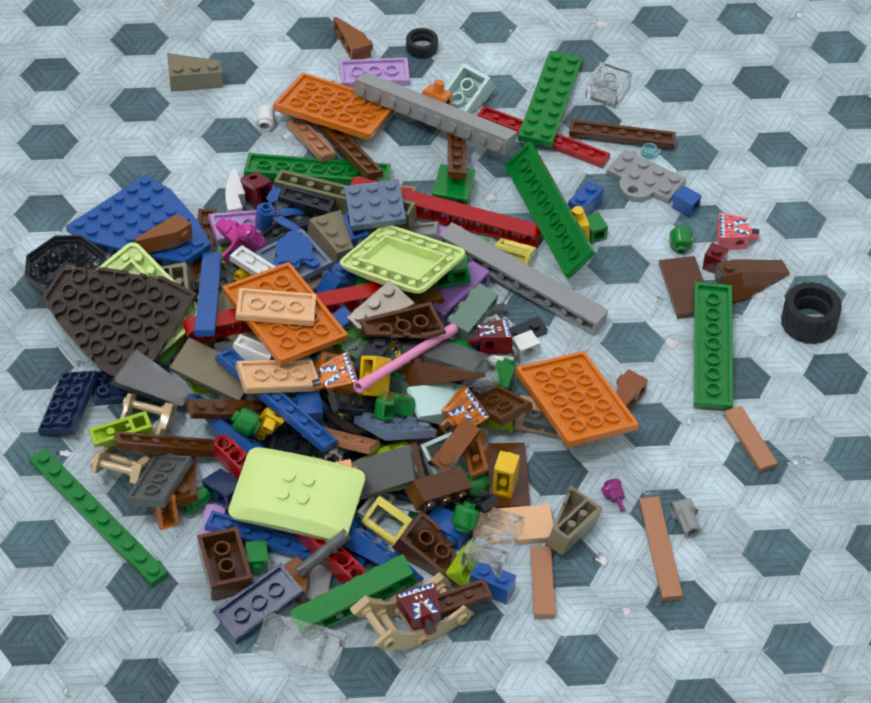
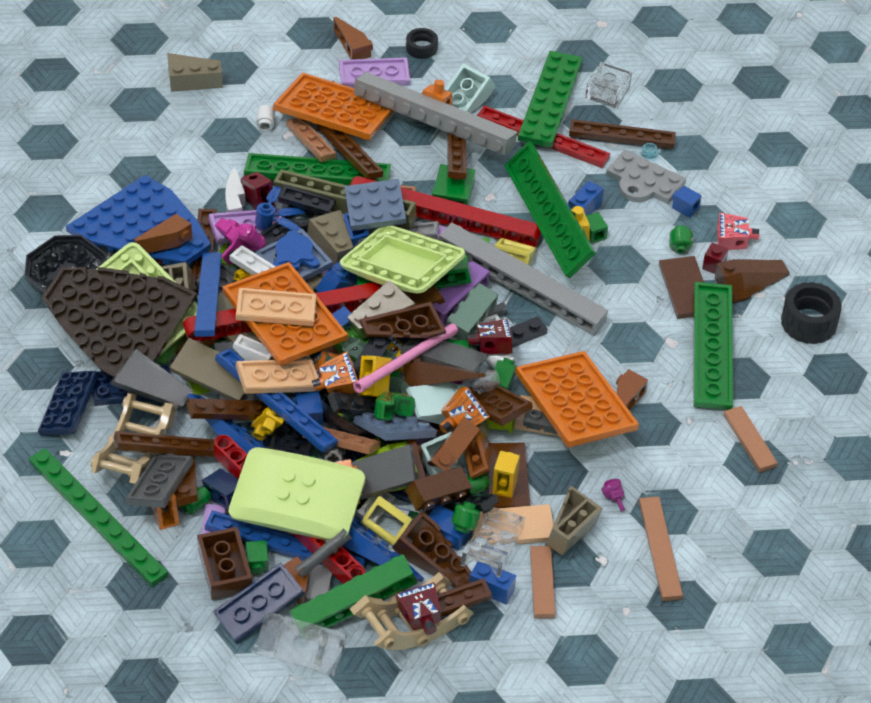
lime slope [88,411,153,447] -> none
green head [230,407,261,437] -> none
lime slope [446,546,483,586] -> none
white brick [511,330,541,363] -> none
light grey piece [670,498,702,539] -> none

